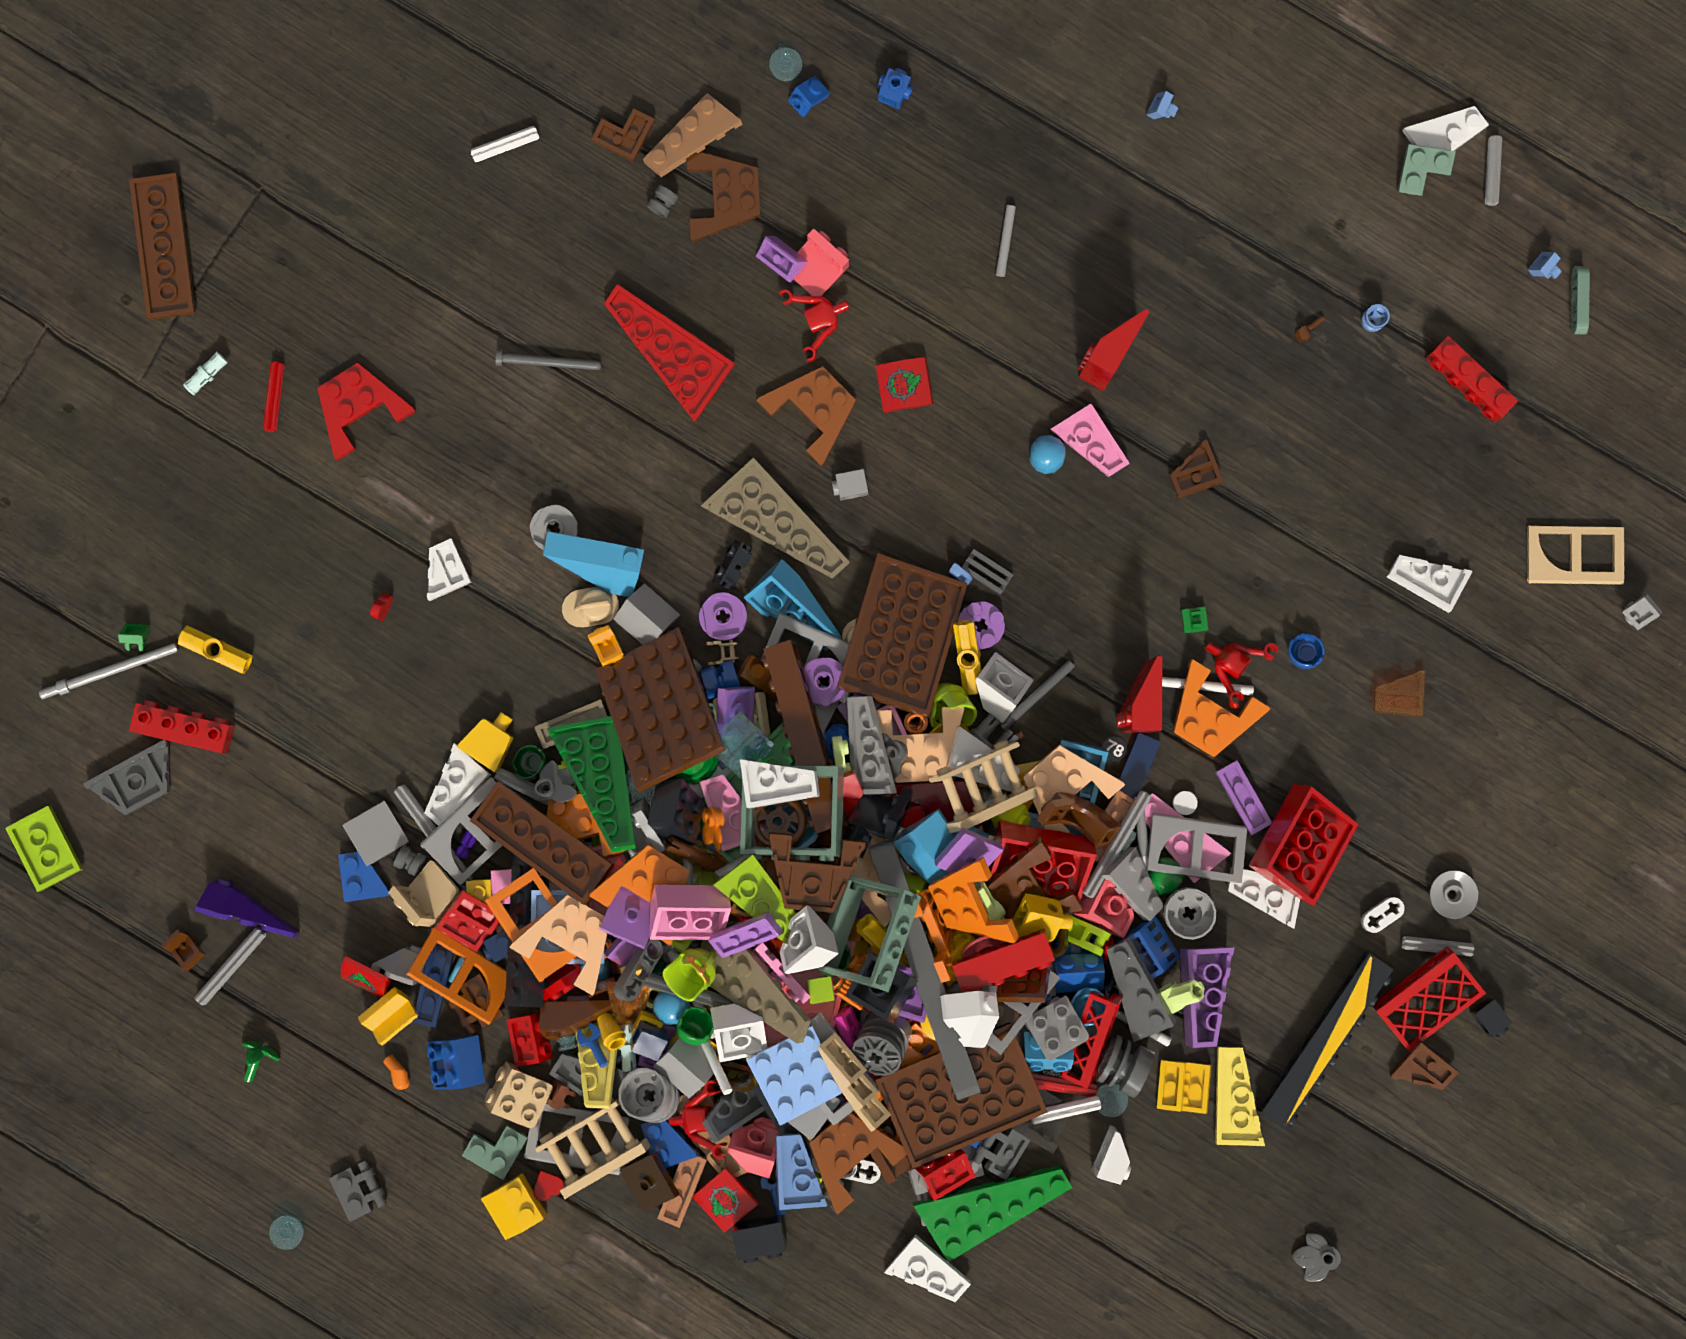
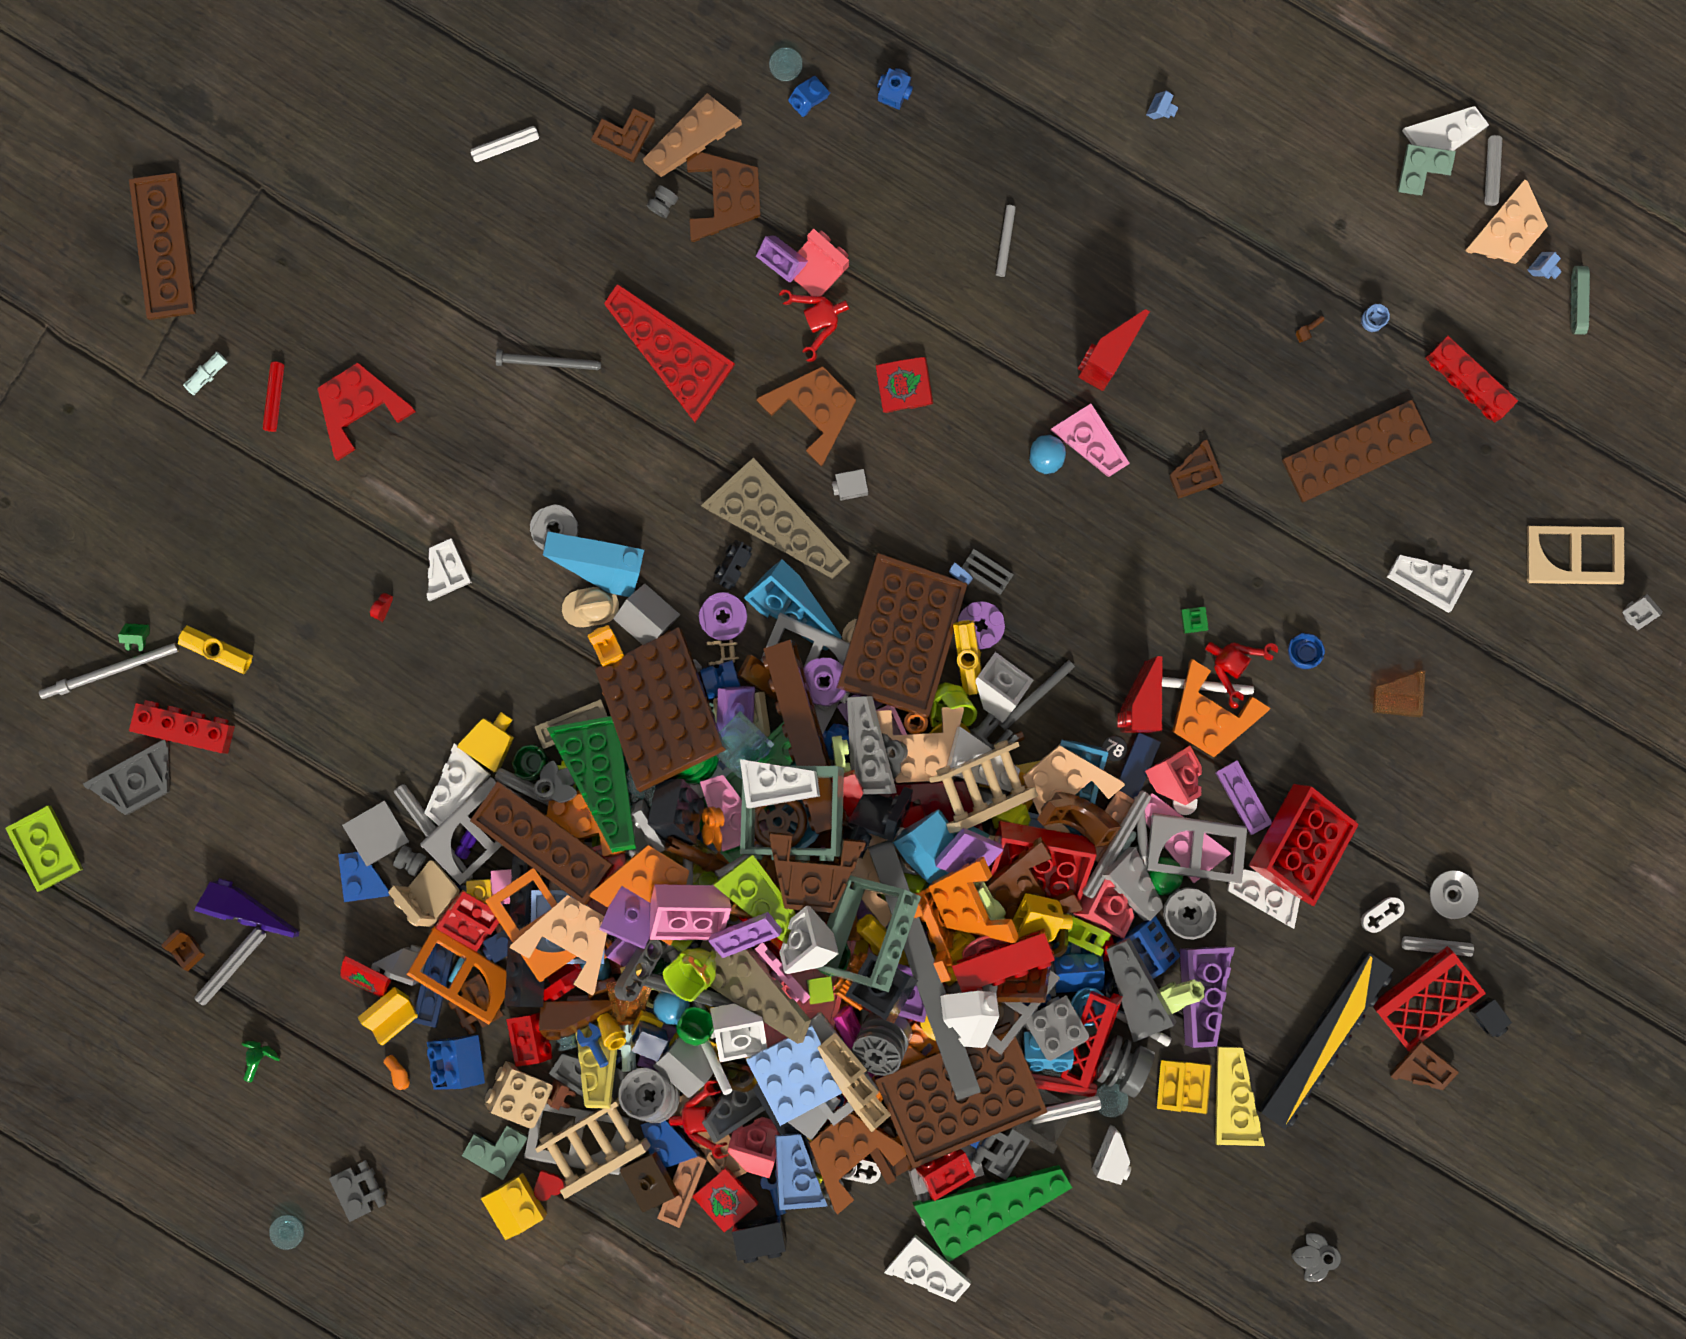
none -> coral slope [1145,746,1202,805]
none -> reddish brown plate [1282,400,1433,503]
none -> light nougat wing [1465,180,1548,264]

